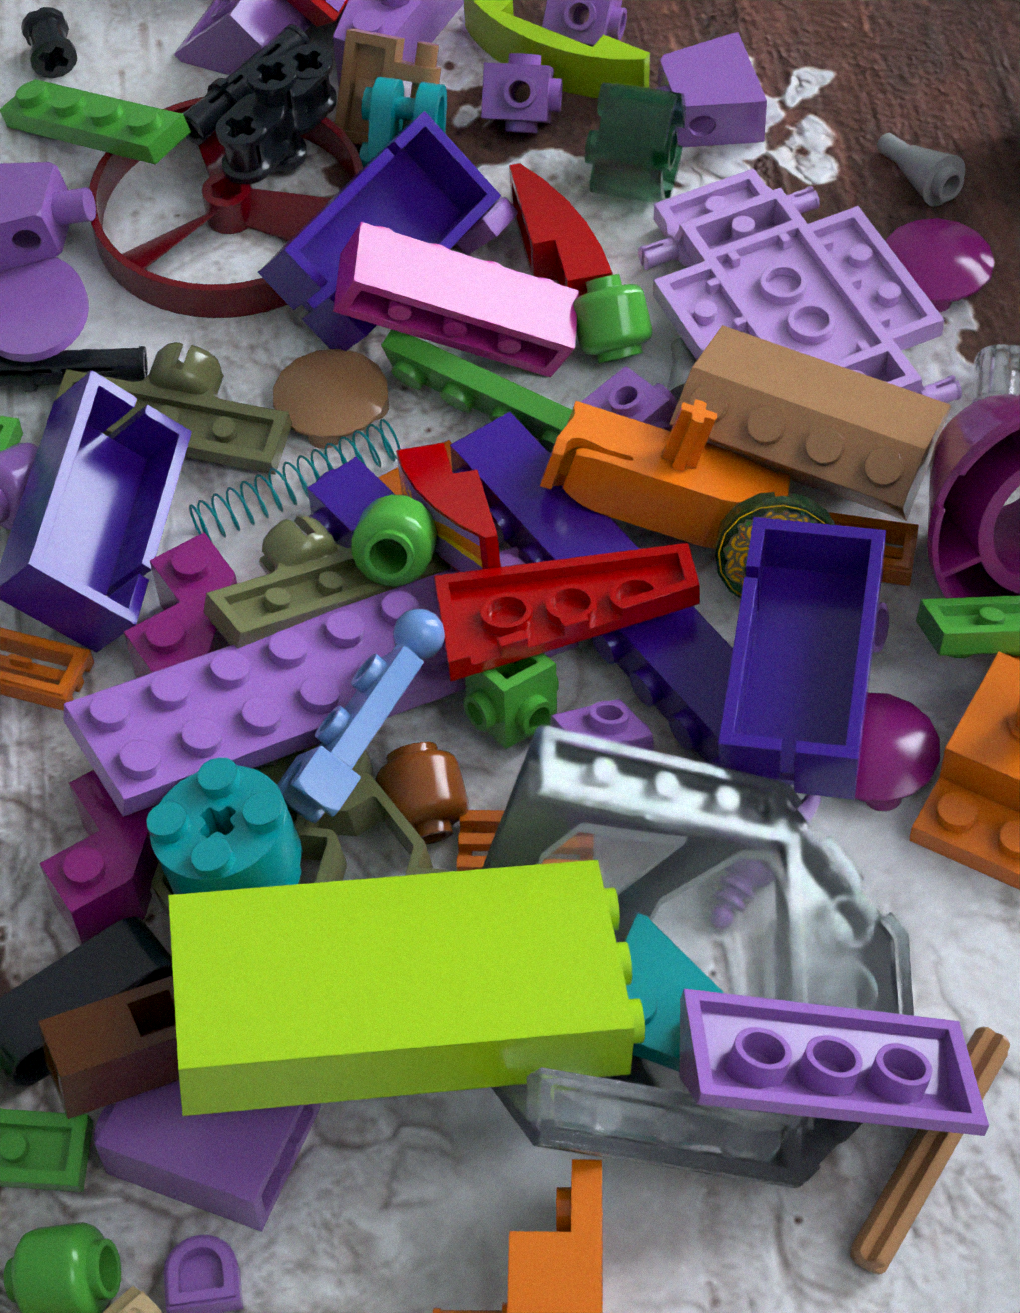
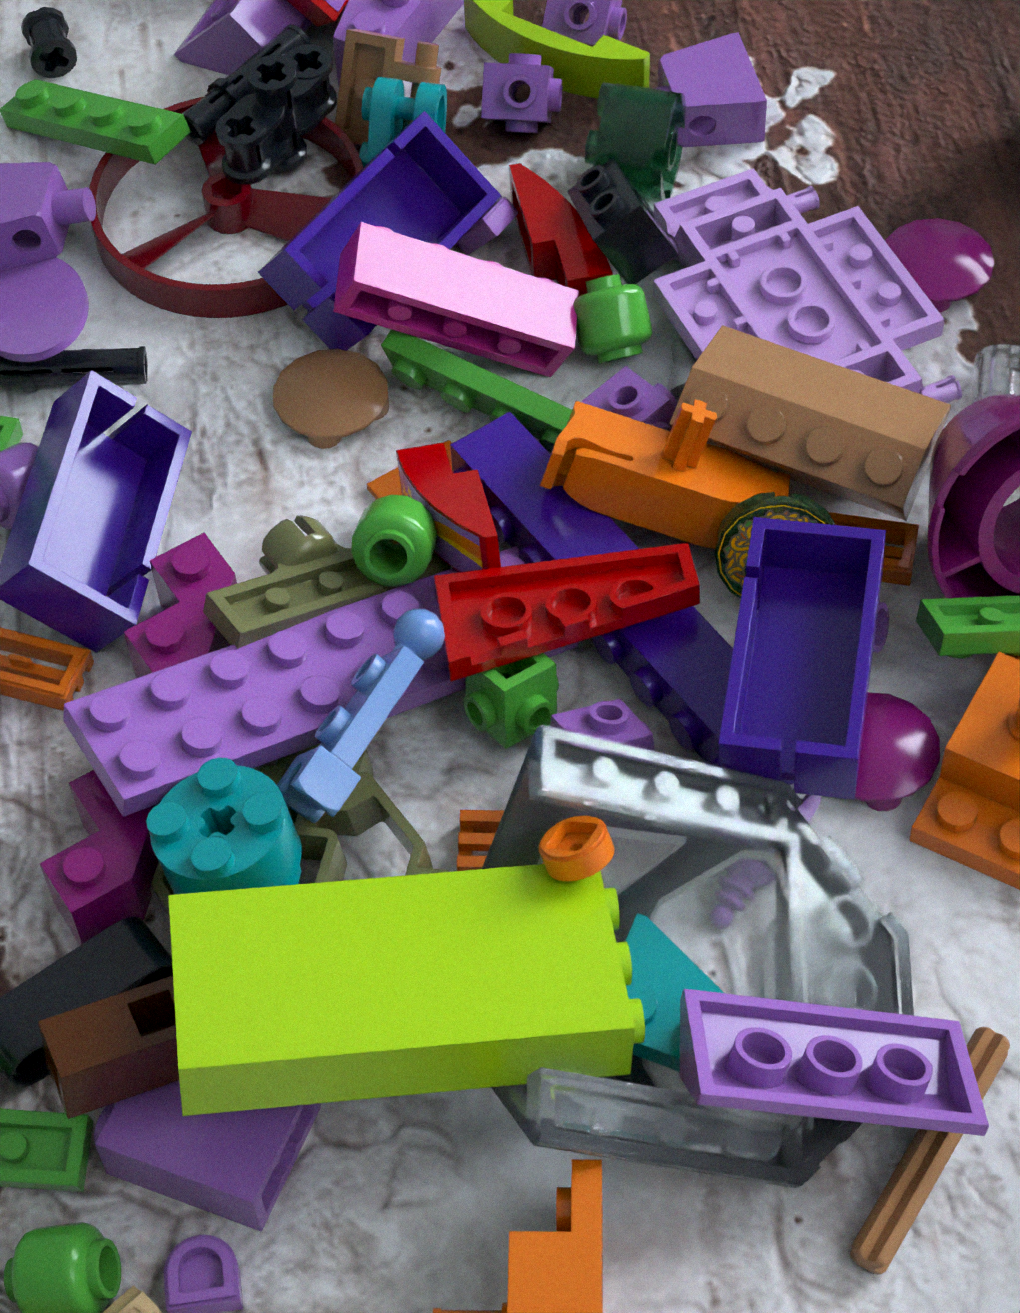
olive plate [47,342,292,475] -> none
teal piece [189,419,401,542] -> none
dark purple brick [307,457,395,548] -> none
dark orange head [375,742,469,845] -> none
light grey cone [877,133,965,206] -> none
none -> orange tile [539,816,615,881]
none -> black brick [567,157,678,284]

